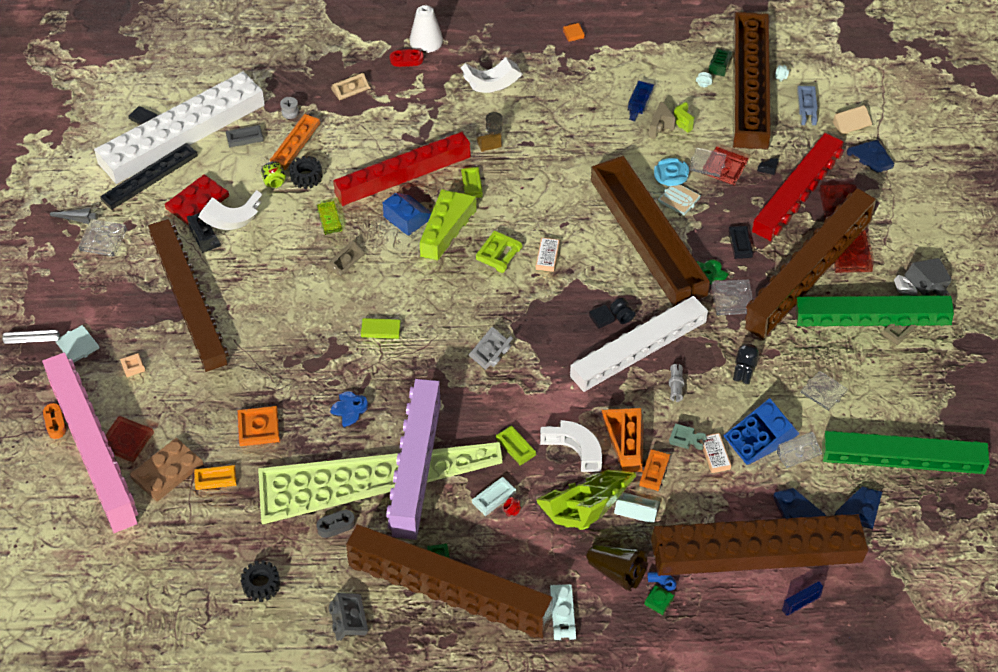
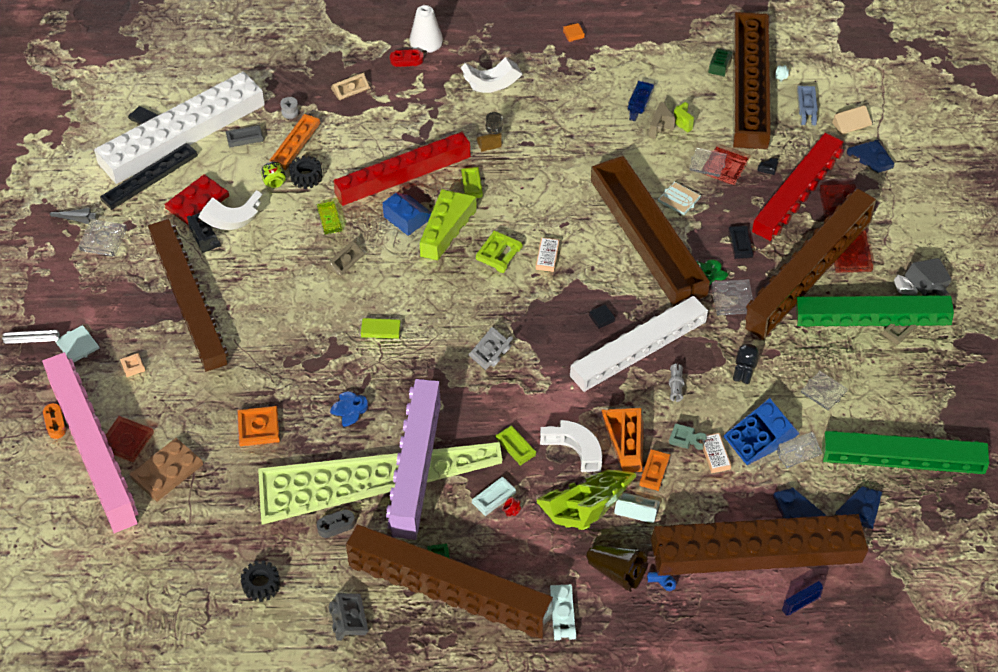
light orange tile [194,465,237,490] -> none
black wheel [610,298,636,324] -> none
green plate [645,585,674,615] -> none
medium azure tile [654,158,689,186] -> none
light aqua plate [696,72,713,87] -> none

